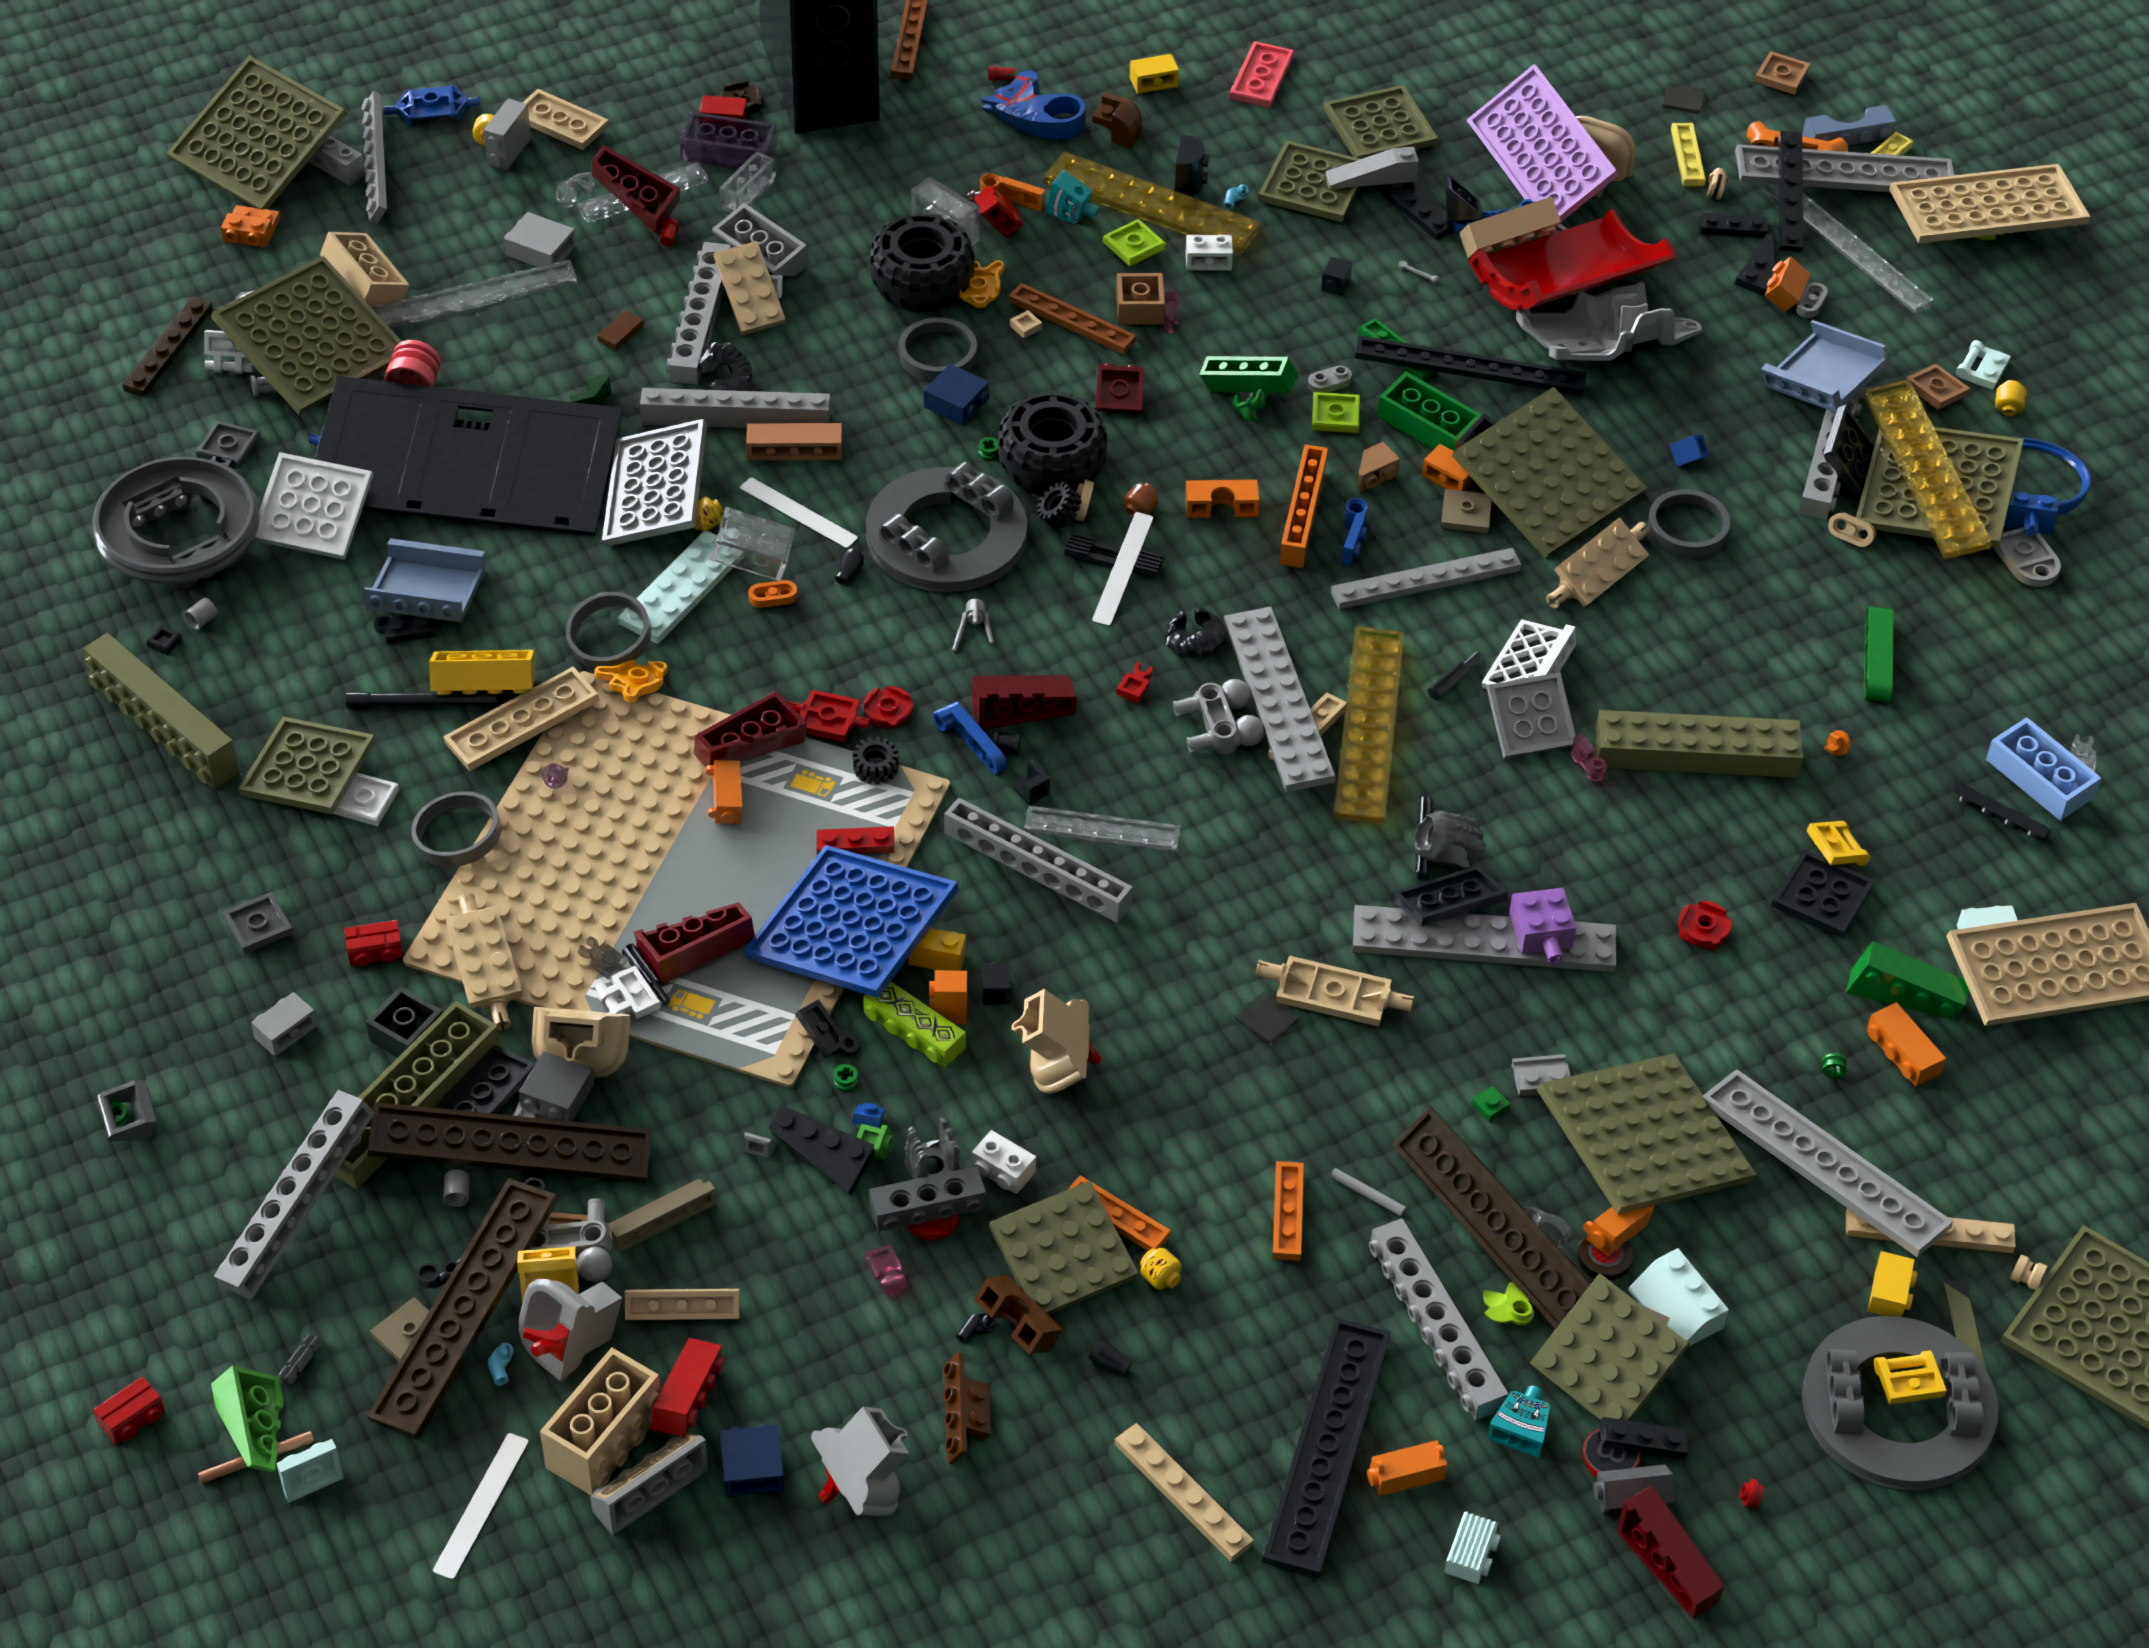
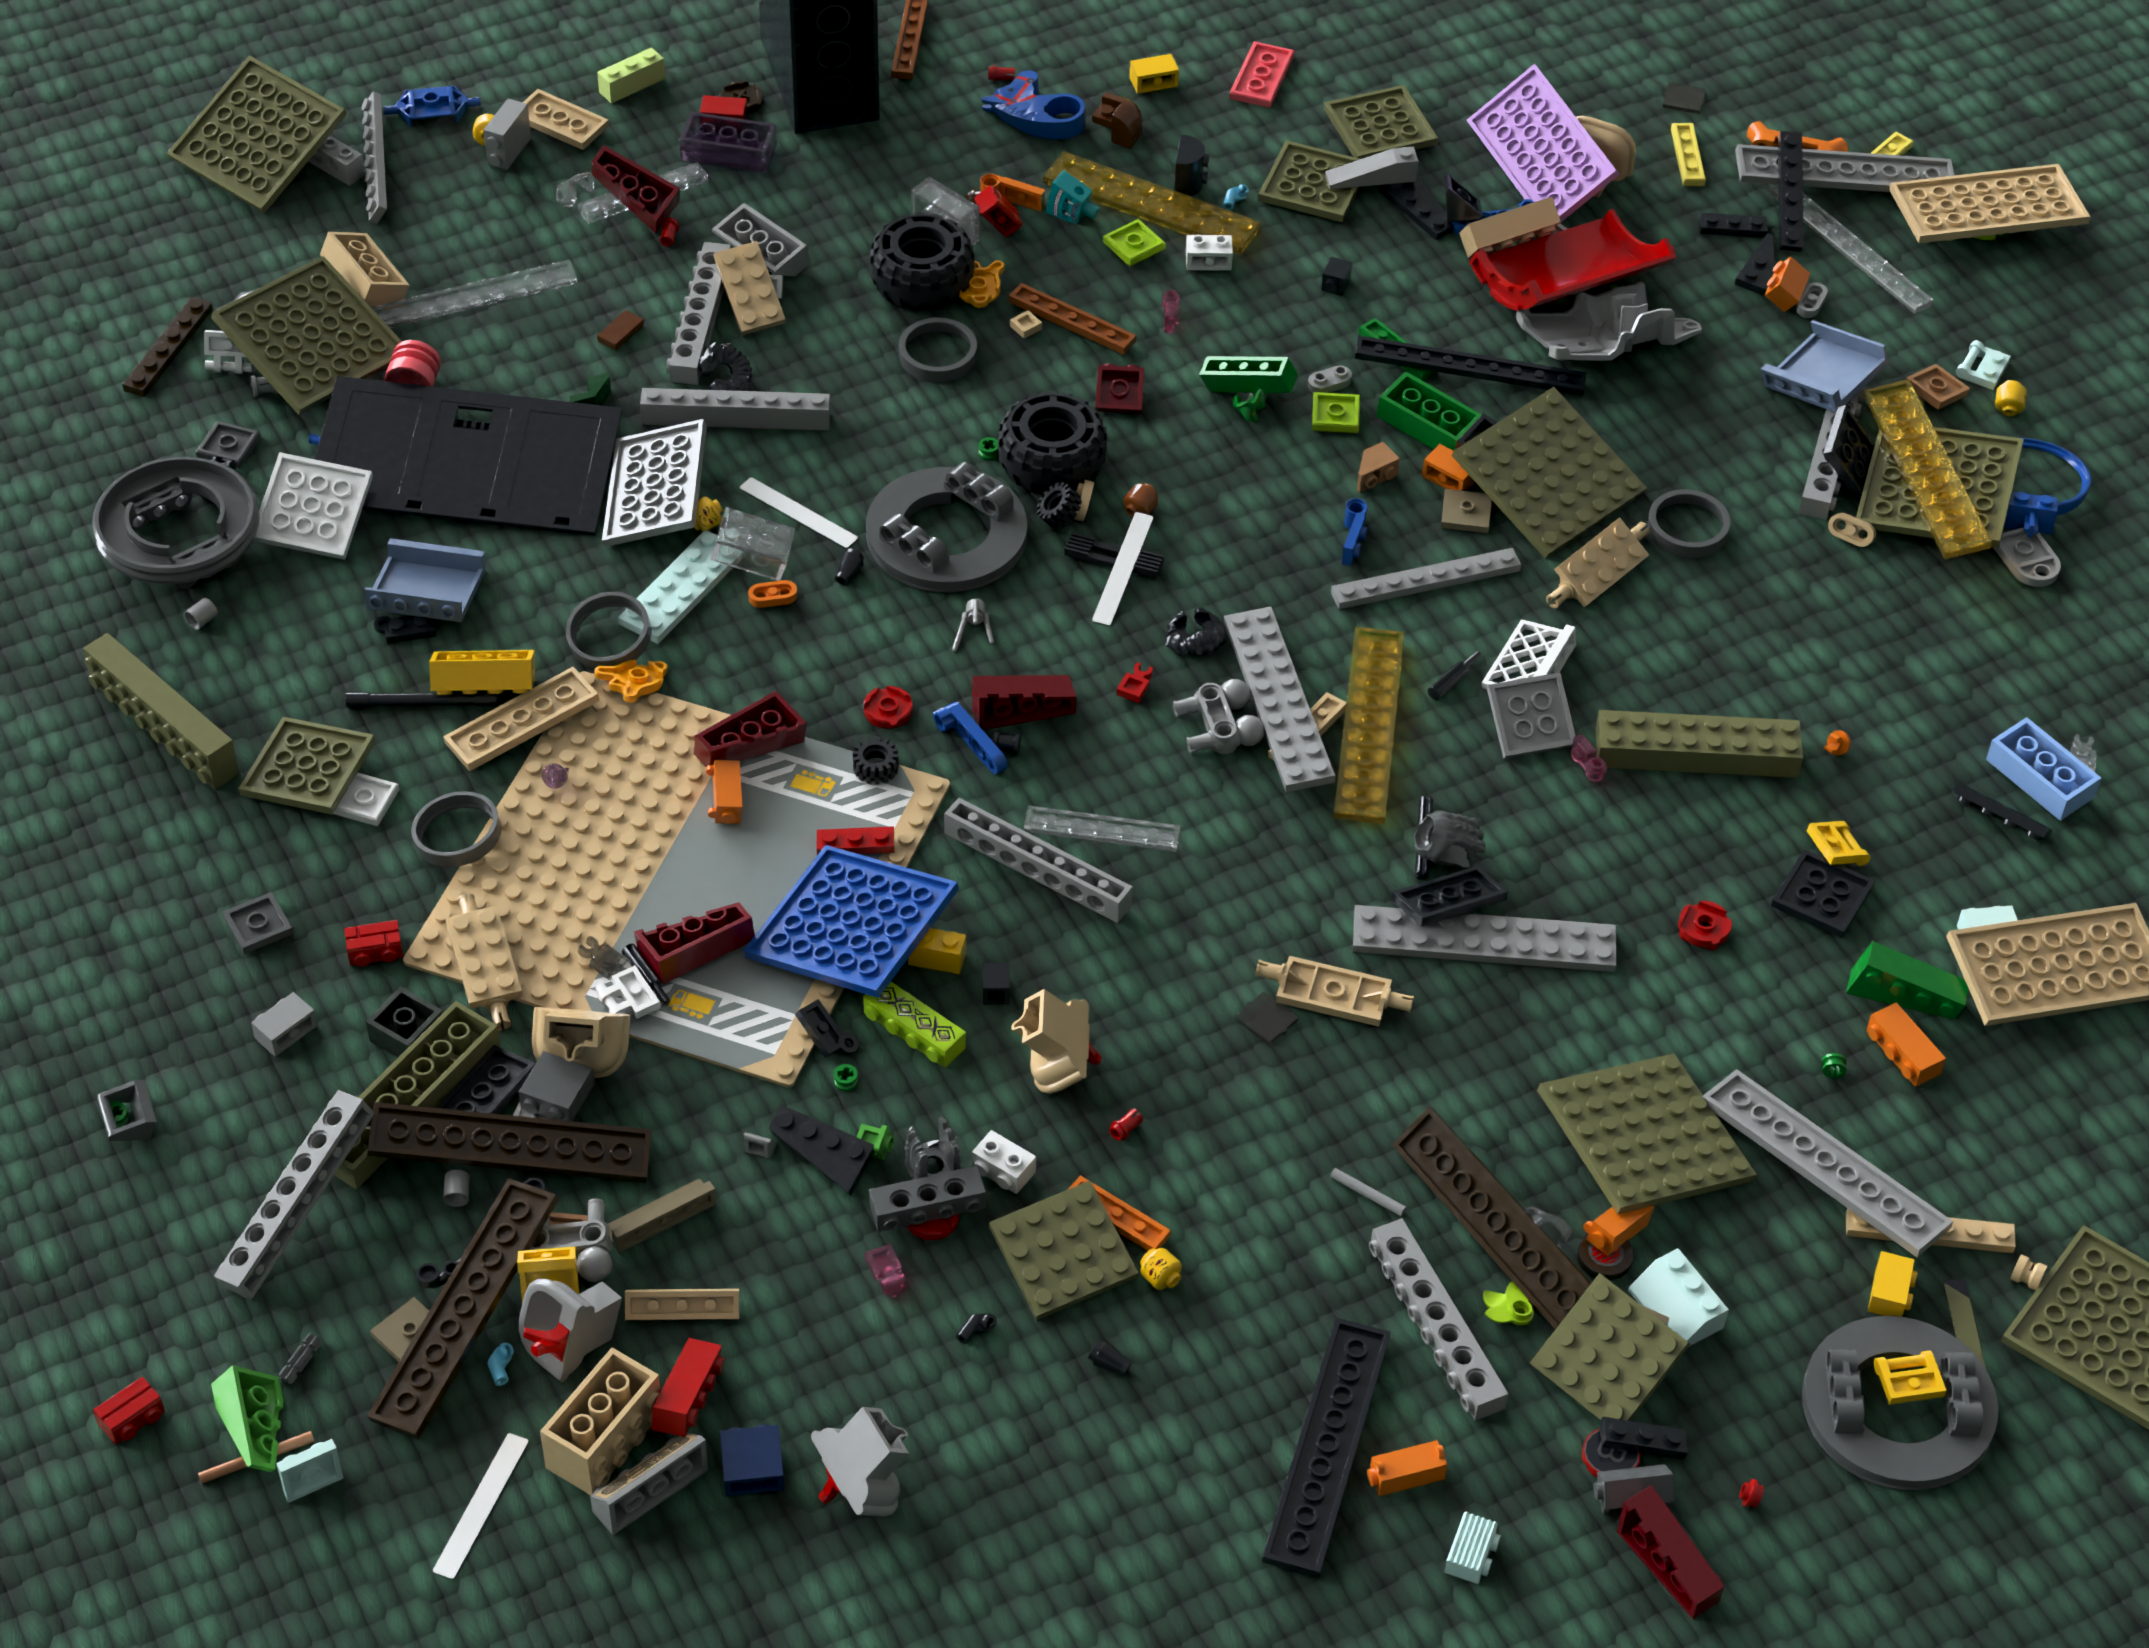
black tile [146,625,182,655] -> none
orange plate [221,205,280,247] -> none
light grey brick [503,212,576,272] -> none
clear brick [719,151,776,213] -> none
nougat brick [746,423,842,460] -> none
red plate [788,690,871,742] -> none
blue plate [852,1103,885,1128] -> none
dark blue brick [924,364,990,425] -> none
orange brick [929,970,967,1025] -> none
reddish brown bracket [943,1352,991,1465] -> none
reddish brown arch [974,1275,1063,1355] -> none
black panel [1012,760,1050,805] -> none
tan plate [1115,1423,1254,1562] -> none
medium nougat brick [1116,273,1165,325] -> none
orange arch [1185,480,1259,518] -> none
orange plate [1272,1161,1304,1261] -> none
orange brick [1279,444,1328,568] -> none
light grey hinge [1398,261,1440,284] -> none
green plate [1471,1086,1510,1122] -> none
teal torso [1487,1386,1550,1458] -> none
medium lavender brick [1509,888,1576,965] -> none
light grey plate [1511,1054,1571,1096] -> none
blue panel [1669,434,1710,466] -> none
tan arm [1707,168,1729,201] -> none
medium nougat plate [1754,51,1810,95] -> none
sand blue arch [1802,105,1896,145] -> none
green beam [1864,606,1893,702] -> none
none -> yellowish green brick [597,47,665,104]
none -> red pin [1109,1109,1143,1141]

